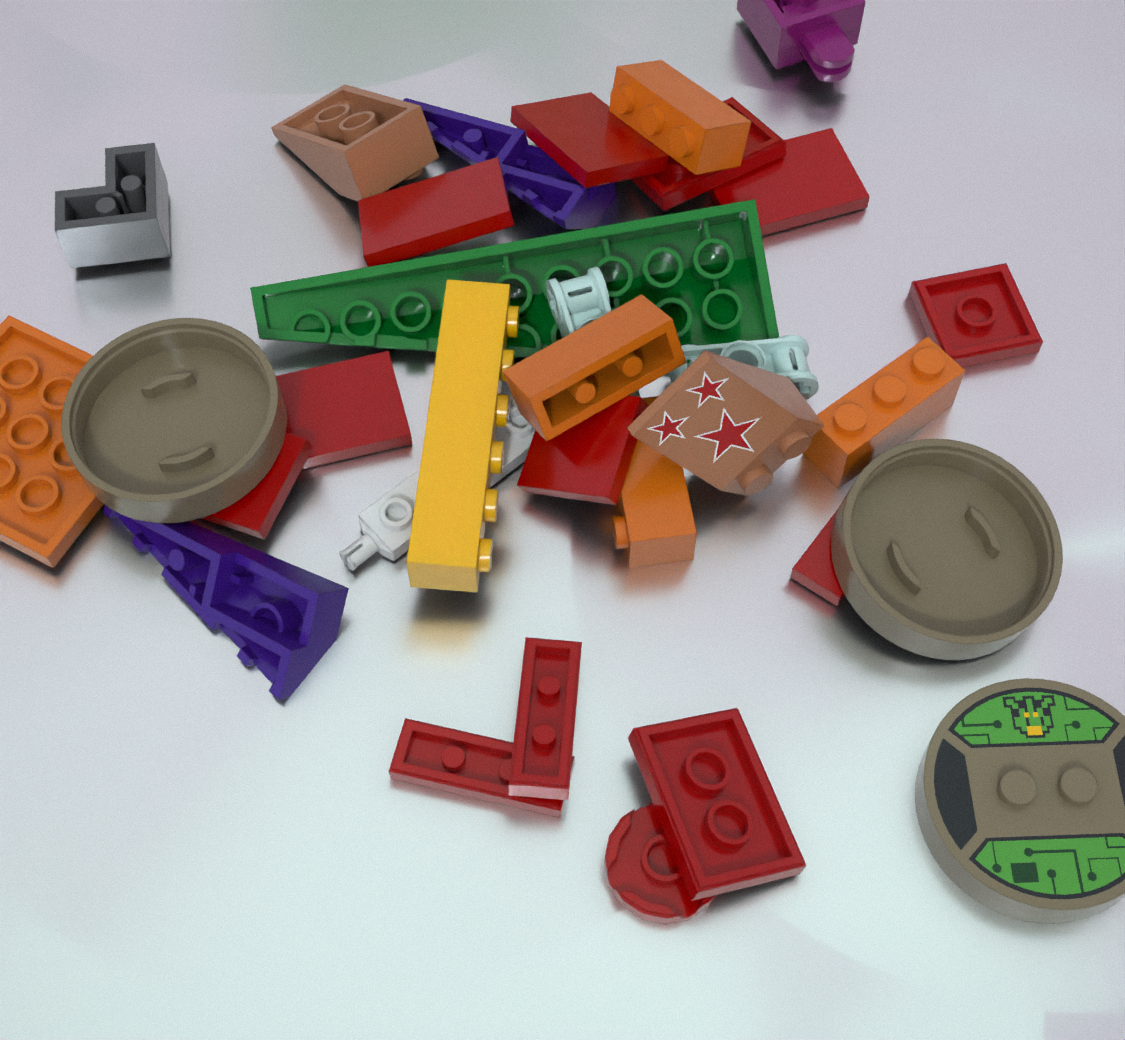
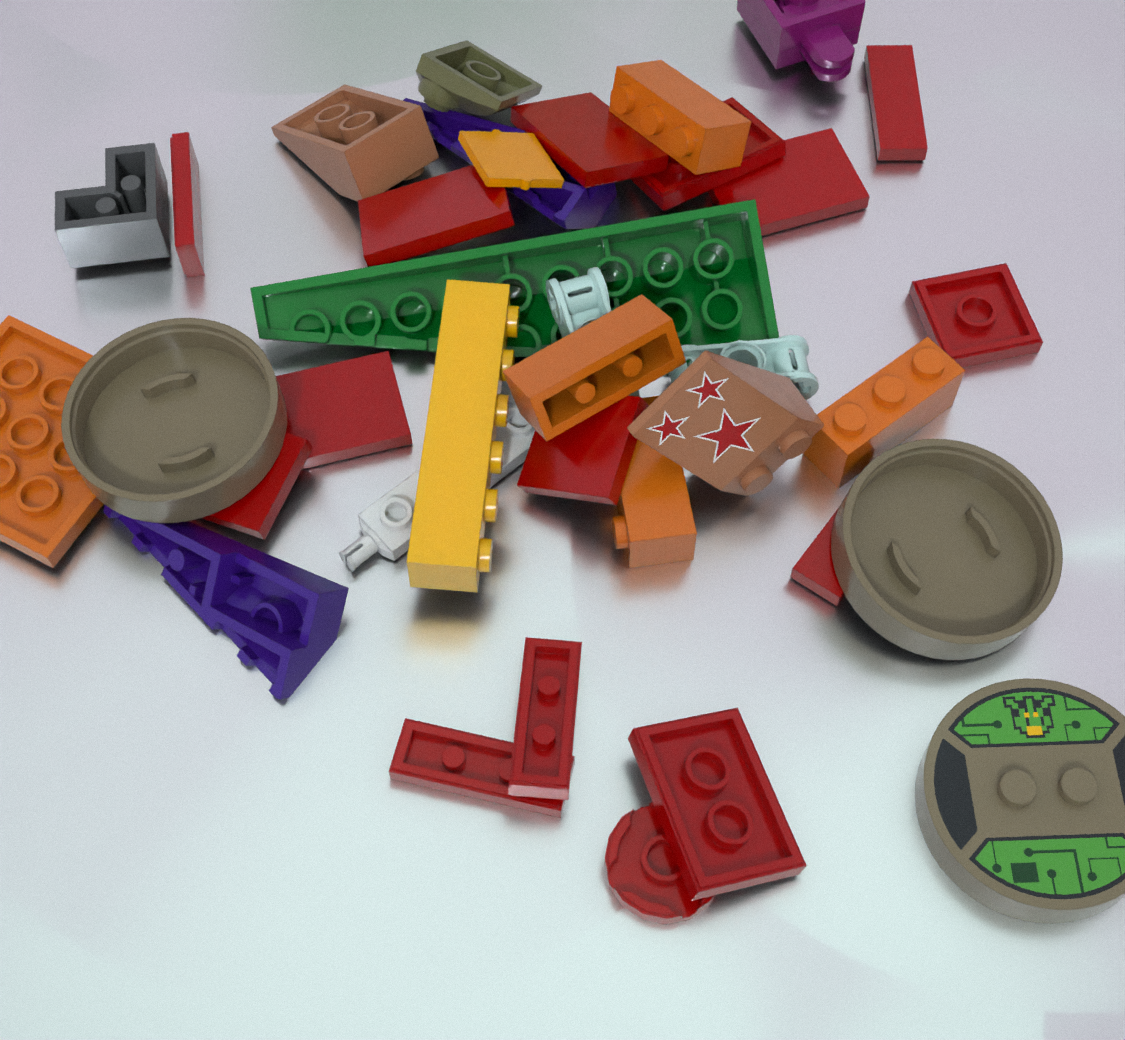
none -> red tile [170,132,205,278]
none -> olive slope [416,40,542,116]
none -> light orange piece [458,129,564,190]
none -> red tile [864,45,928,160]

